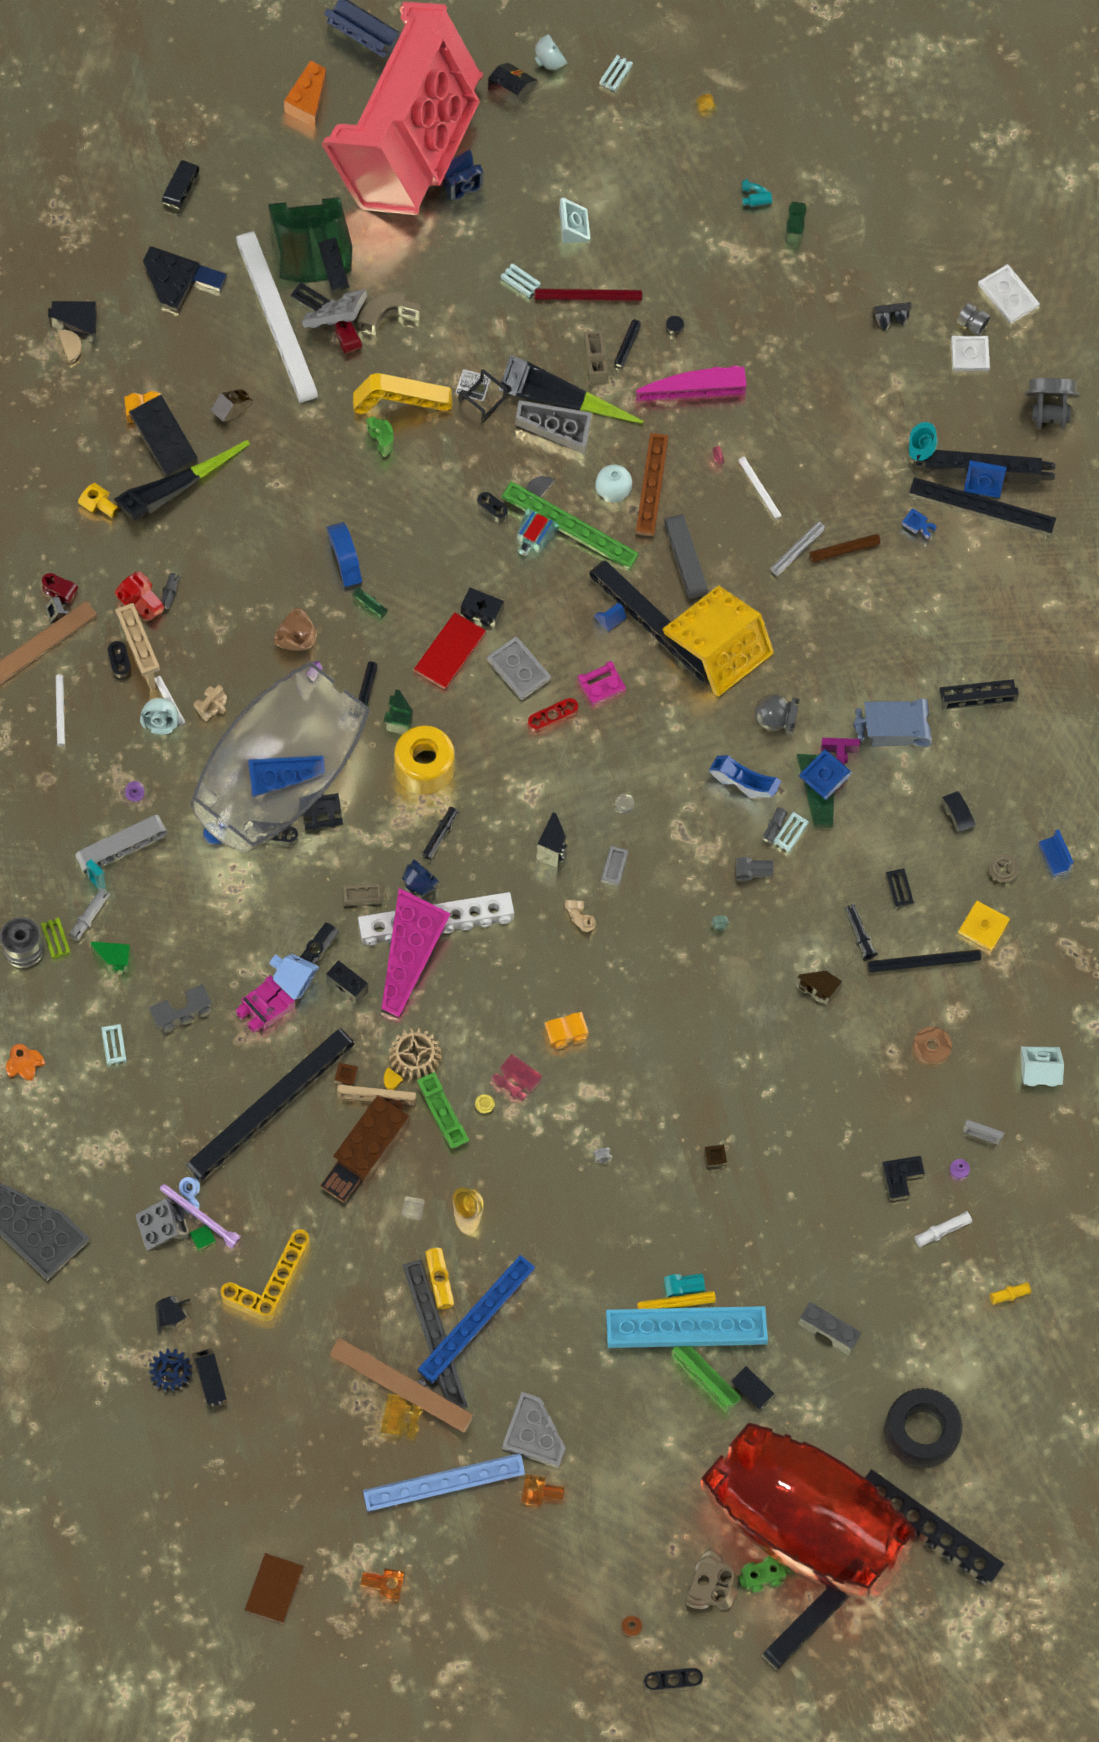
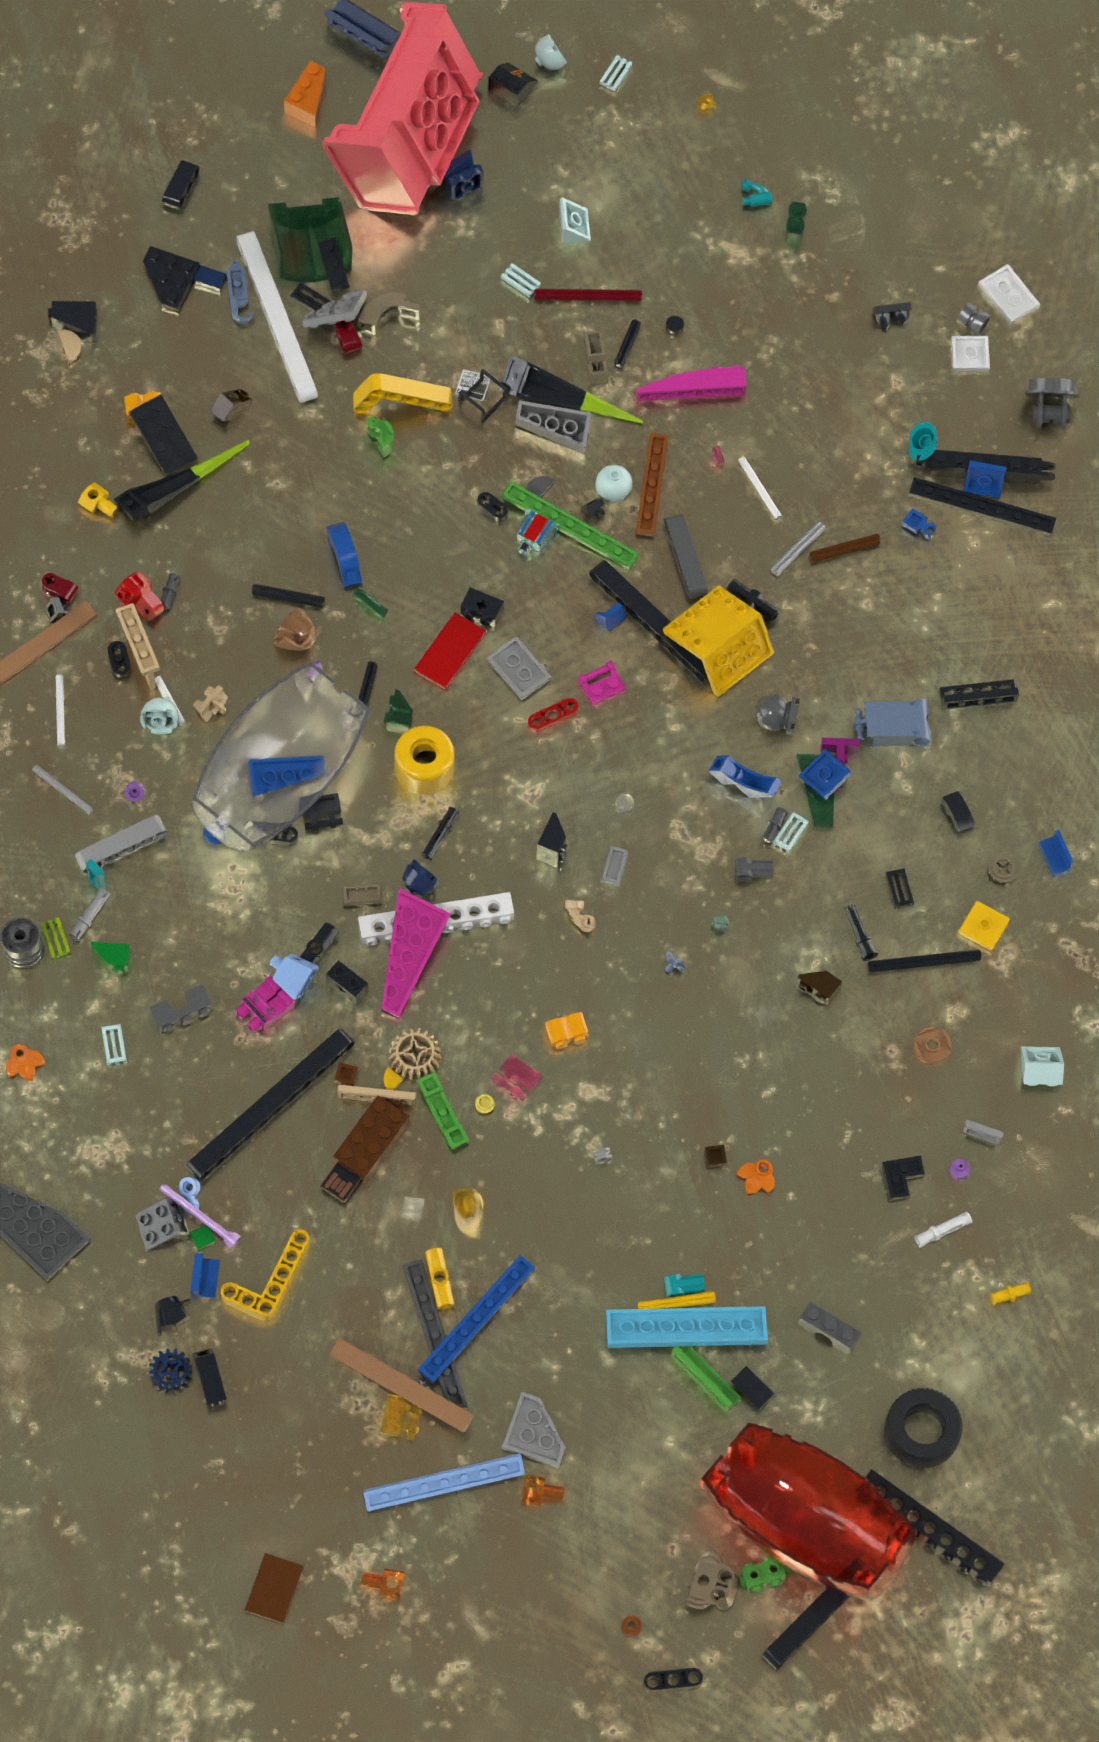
none -> light grey bar [32,765,95,815]
none -> blue panel [190,1253,220,1299]
none -> sand blue plate [226,258,253,323]
none -> black axle [252,584,325,608]
none -> black tile [581,498,605,520]
none -> sand blue plant [665,951,687,973]
none -> black piece [726,579,780,624]
none -> orange plate [737,1159,775,1194]

